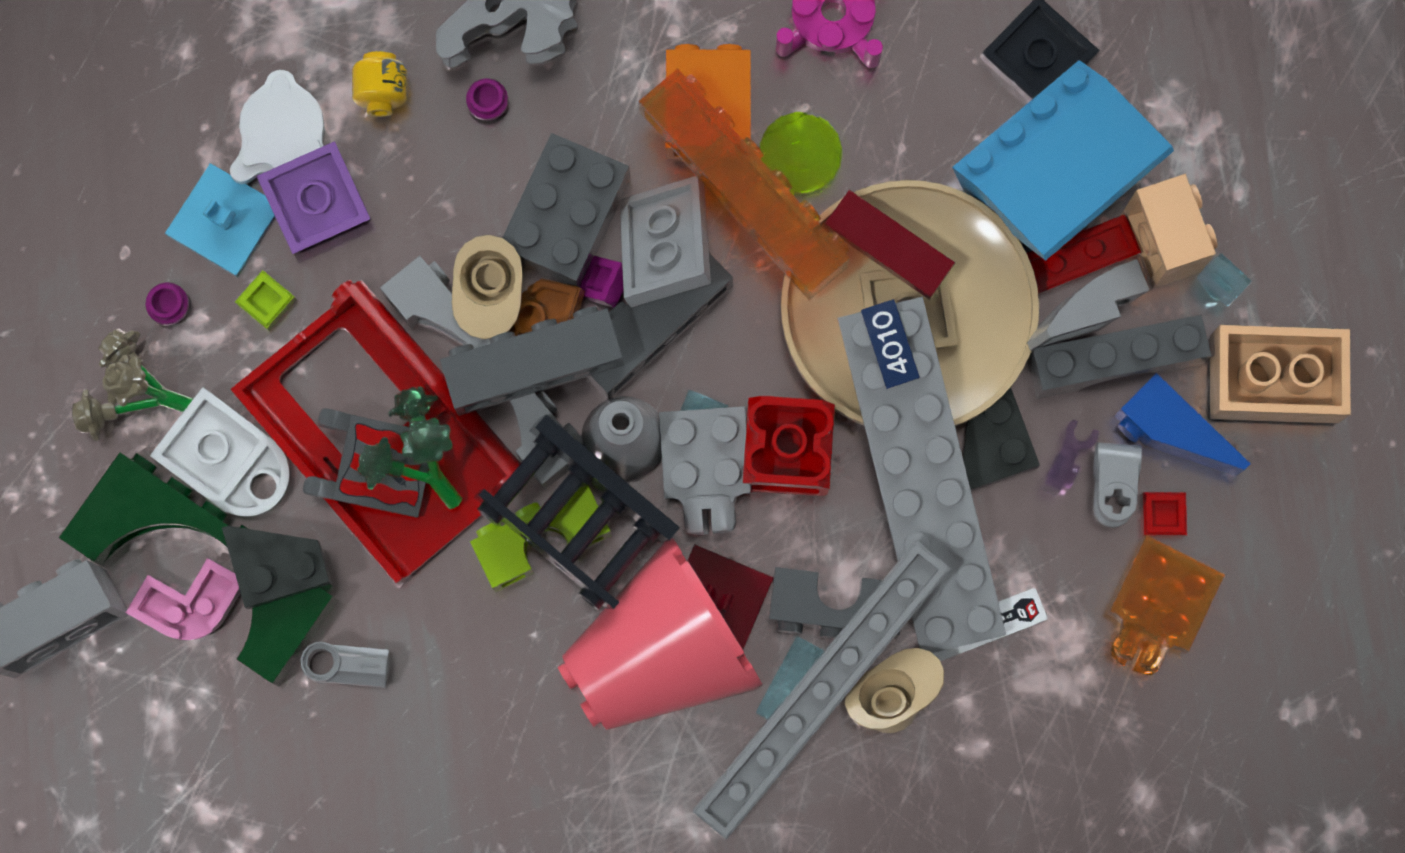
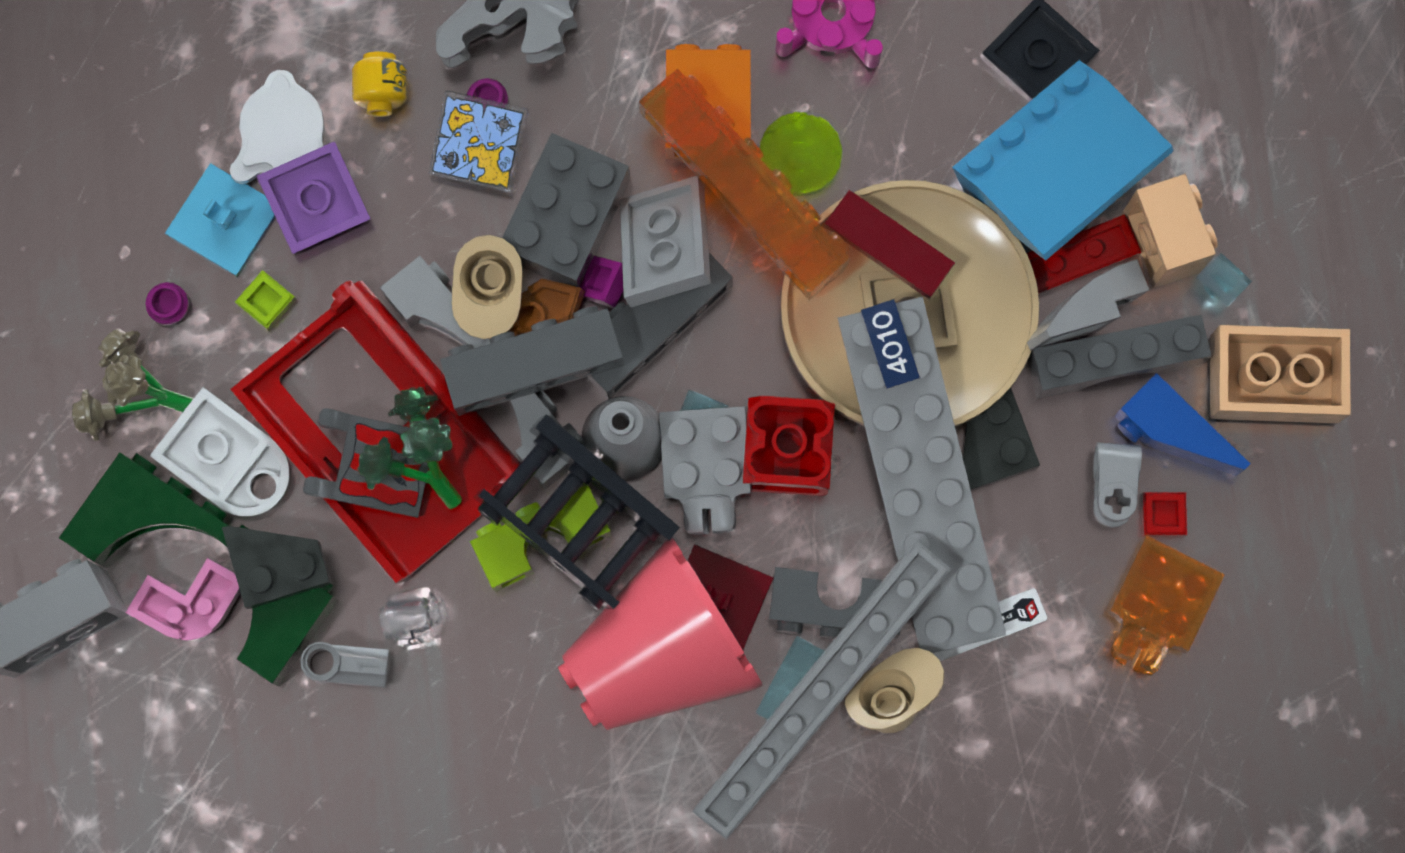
clear purple plate [1040,419,1099,496] -> none
none -> clear head [379,586,448,648]
none -> tile [428,90,529,193]

